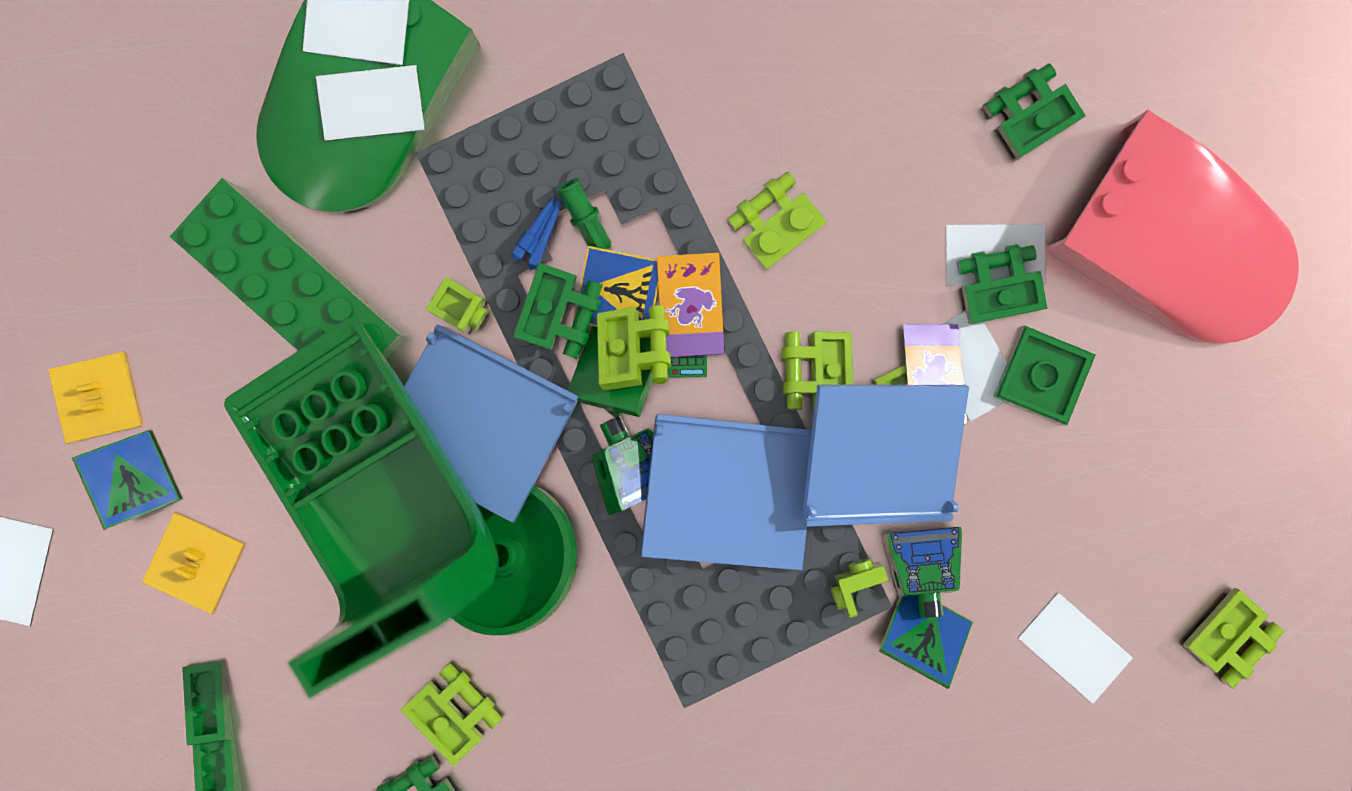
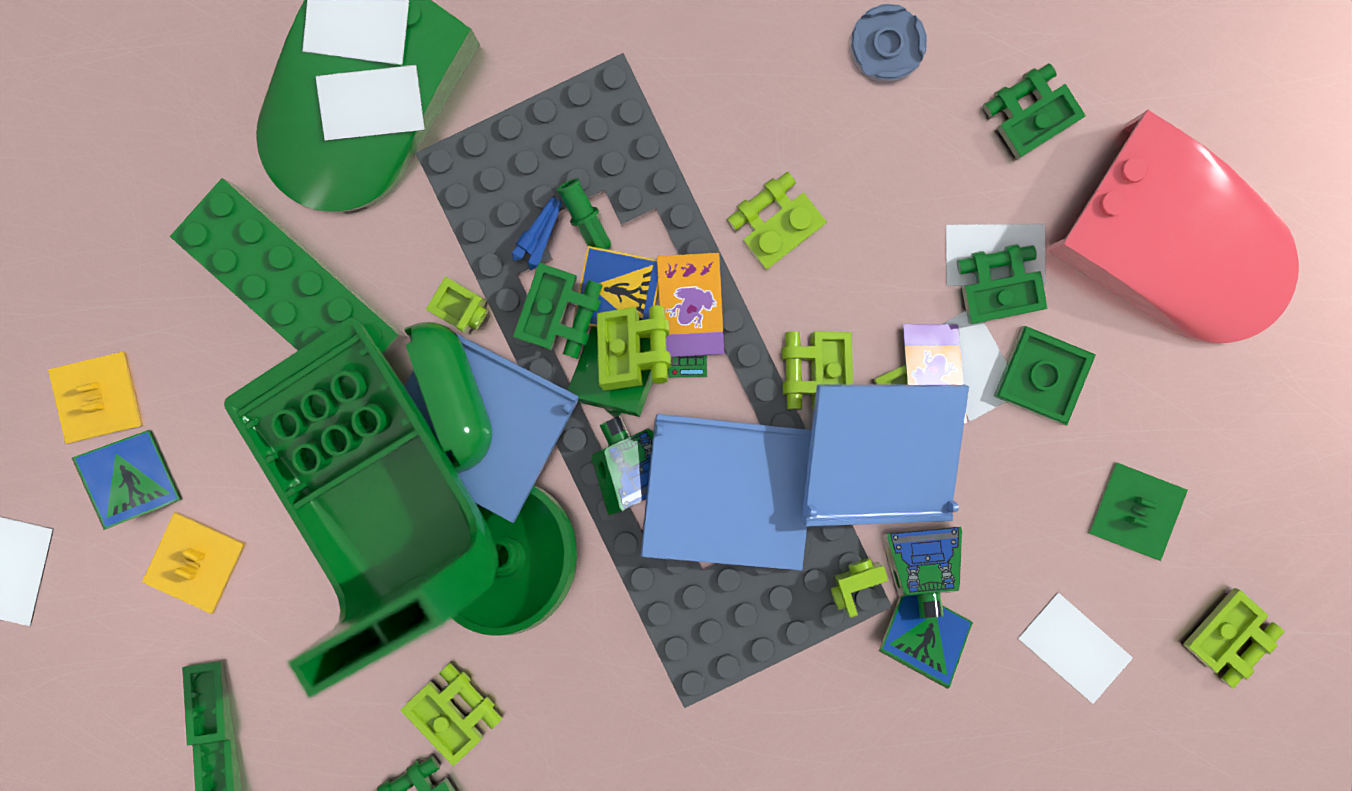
none -> green brick [404,322,492,473]
none -> sand blue tile [850,4,927,83]
none -> green piece [1088,462,1188,561]

